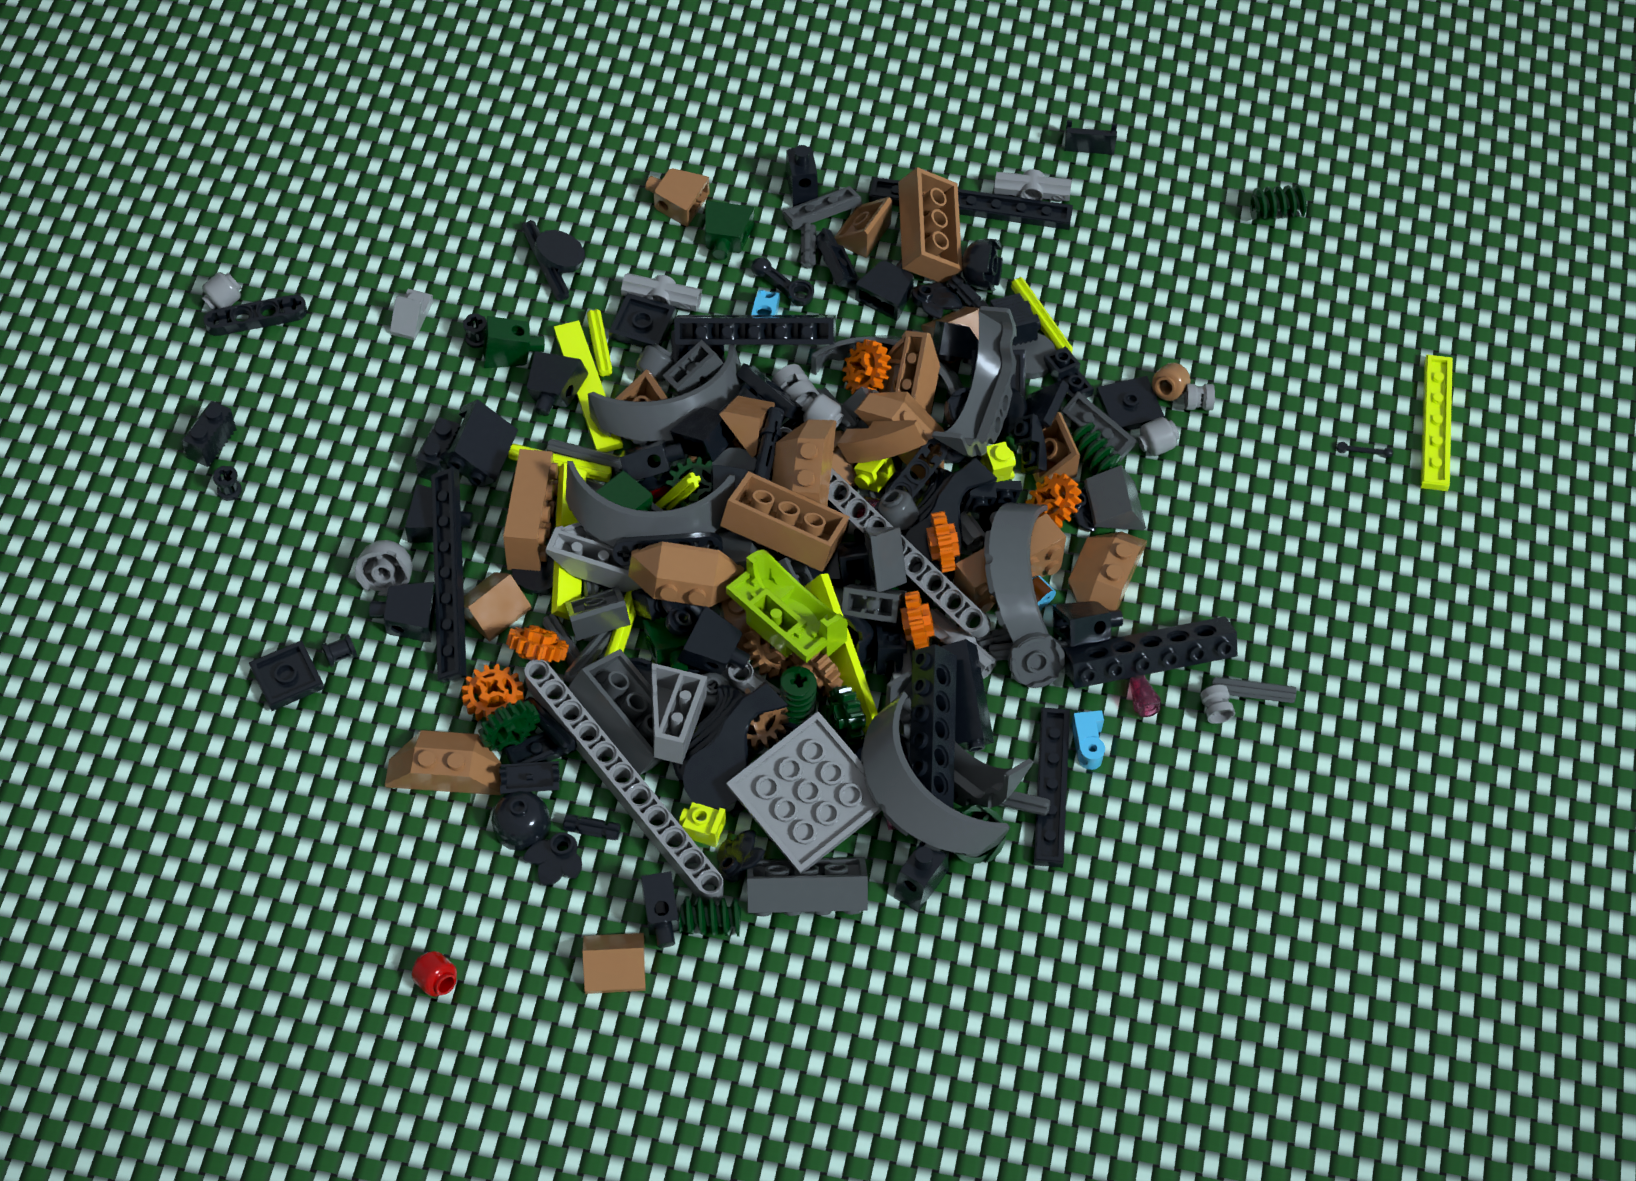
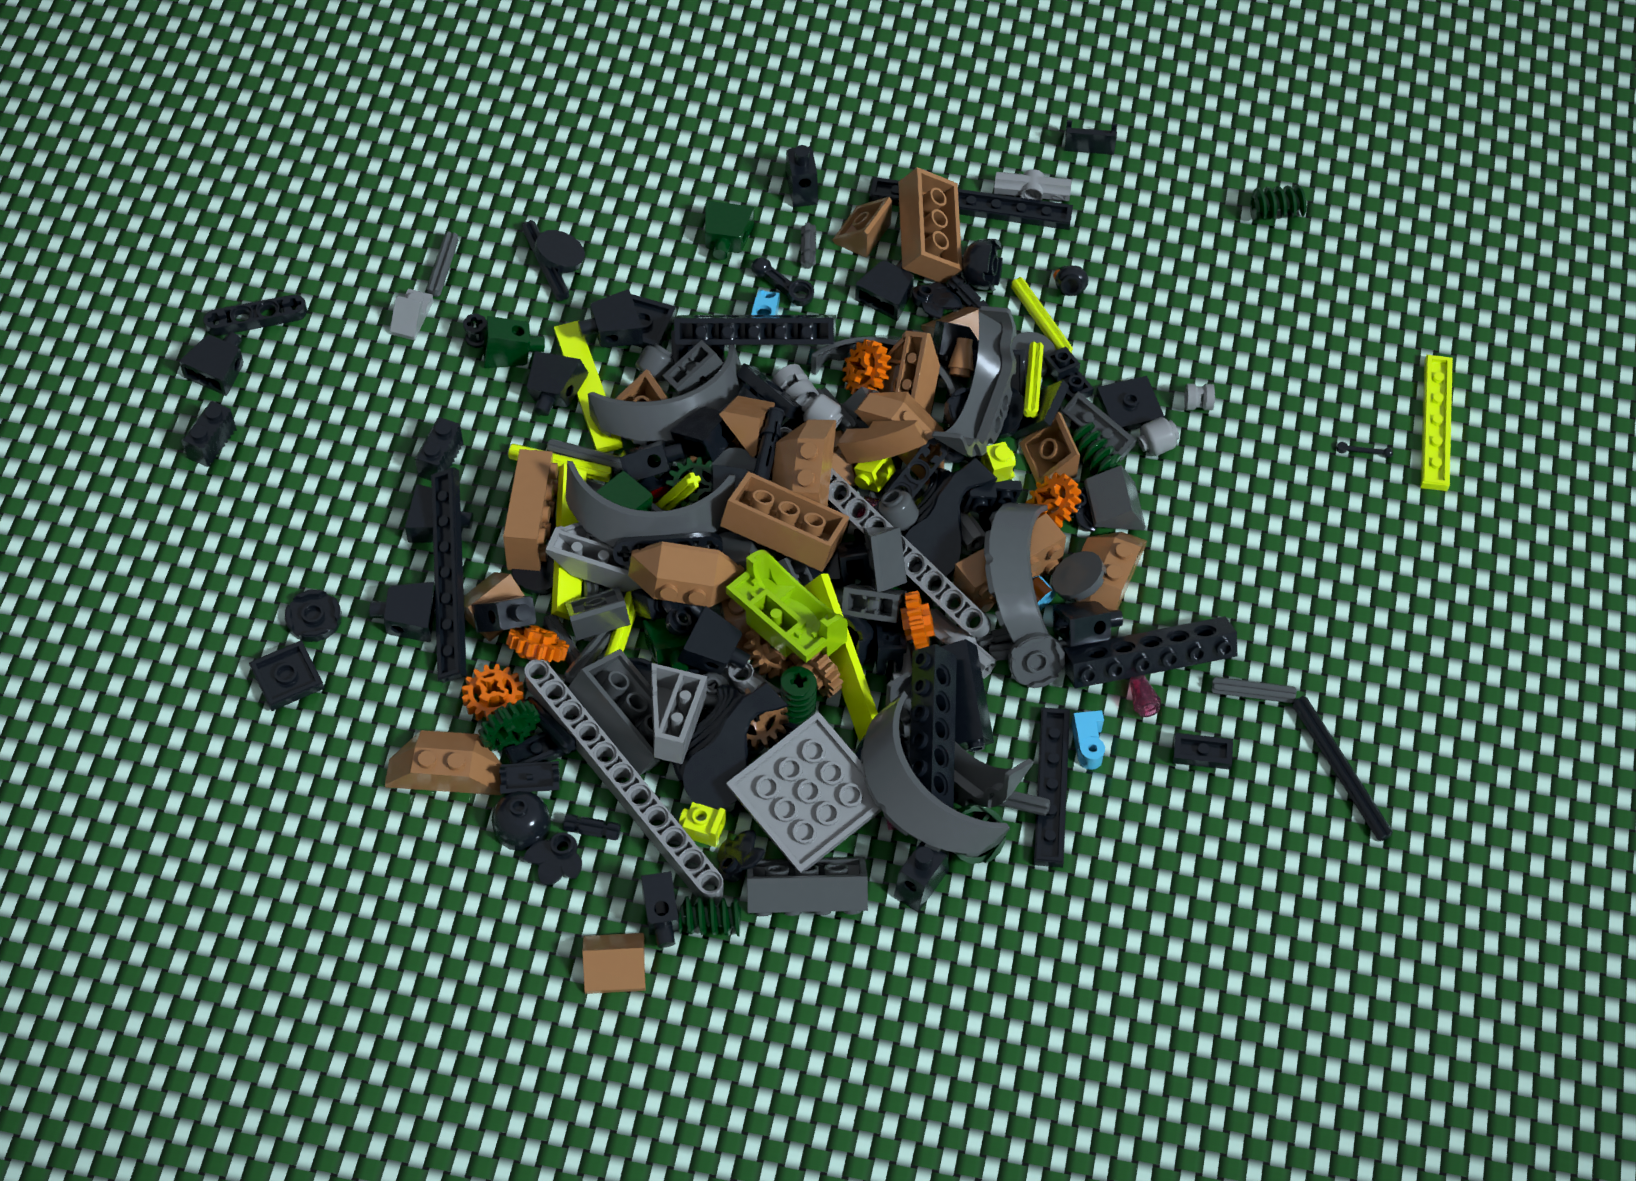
light grey head [202,272,242,310] -> none
black bush [213,466,242,501] -> none
black bush [321,634,357,667] -> none
light grey cylinder [355,540,413,596] -> none
red head [411,951,457,997] -> none
black panel [440,399,518,487] -> none
neon yellow axle [587,309,612,377] -> none
light grey piece [621,273,702,312] -> none
medium nougat torso [645,168,710,227] -> none
dark grey tile [782,186,862,230] -> none
black hinge [816,228,860,290] -> none
dark green gear [826,685,866,748] -> none
orange gear [926,511,960,573] -> none
black brick [990,293,1041,346] -> none
black slope [1014,414,1047,475] -> none
medium nougat head [1152,363,1191,401] -> none
light grey wheel [1200,685,1235,724] -> none
none -> black torso [179,332,244,396]
none -> black tile [285,590,342,642]
none -> dark grey axle [426,231,459,297]
none -> black torso [472,596,537,633]
none -> black torso [578,289,643,348]
none -> medium nougat cone [947,338,974,378]
none -> neon yellow axle [1023,341,1044,418]
none -> dark grey tile [1052,551,1106,601]
none -> black animal [1053,265,1089,296]
none -> black plate [1173,733,1233,770]
none -> black axle [1293,696,1393,842]

